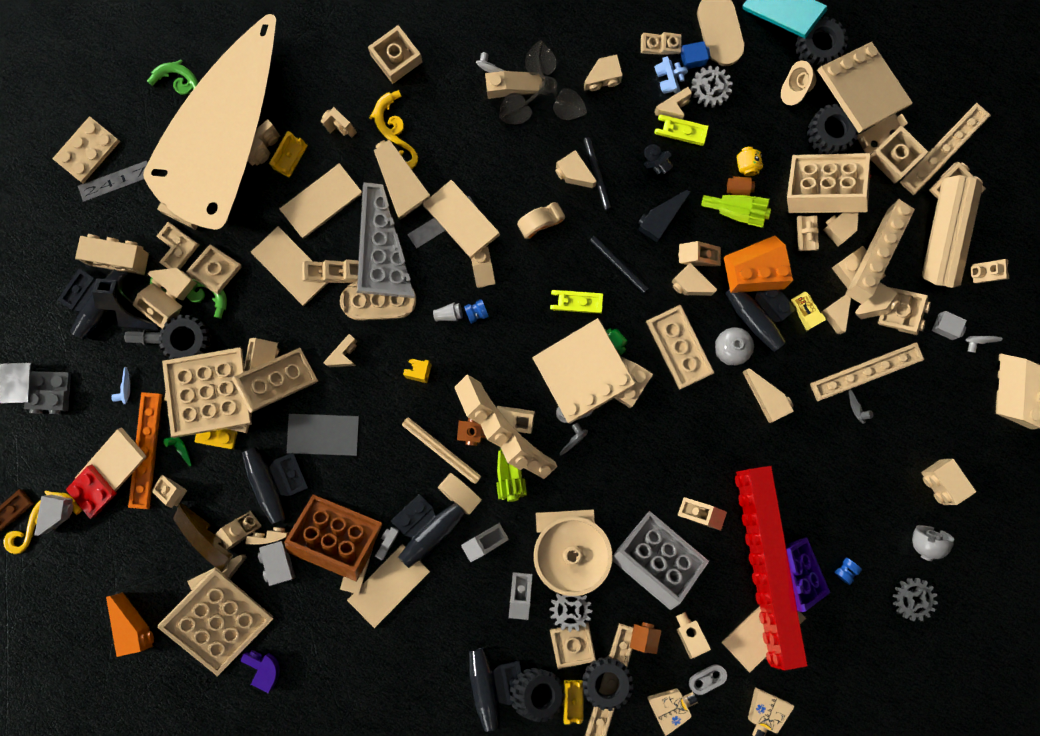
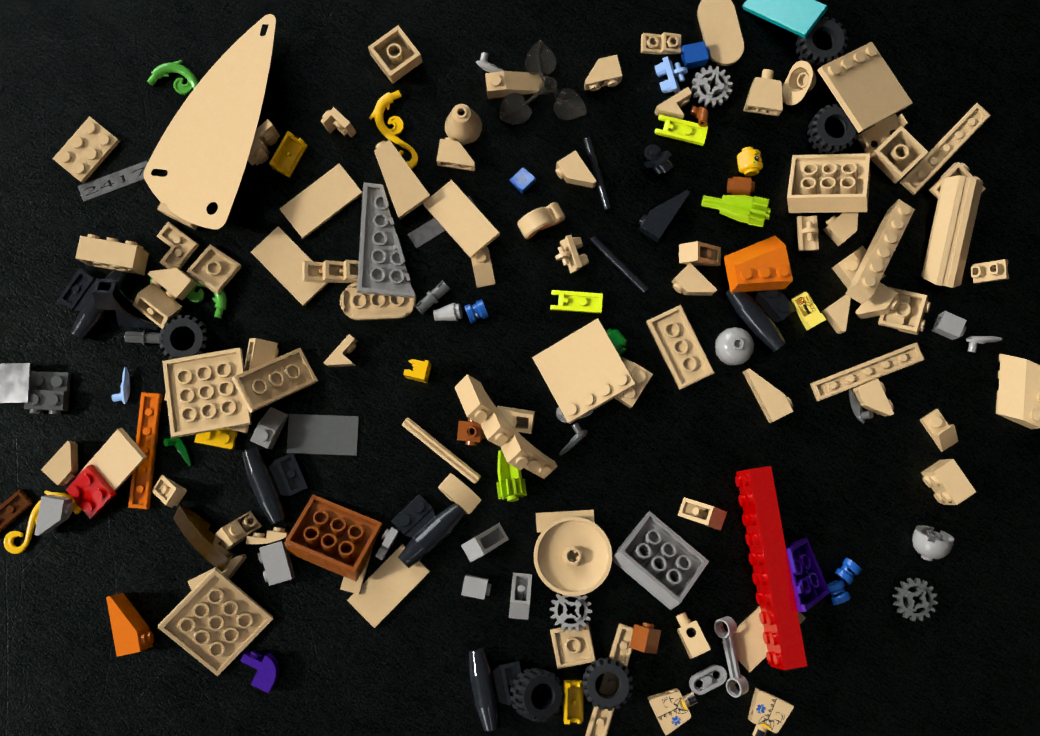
none -> tan slope [41,441,78,486]
none -> light grey slope [250,407,288,450]
none -> dark grey pin [414,280,451,315]
none -> tan slope [437,137,475,171]
none -> tan cone [445,104,482,145]
none -> light grey brick [461,574,491,600]
none -> slope [509,168,536,194]
none -> tan hips [555,235,589,273]
none -> dark orange arm [690,106,708,127]
none -> light grey piece [714,616,749,698]
none -> tan torso [743,69,783,116]
none -> blue wheel [827,579,851,605]
none -> tan slope [852,379,894,417]
none -> tan slope [920,409,958,452]

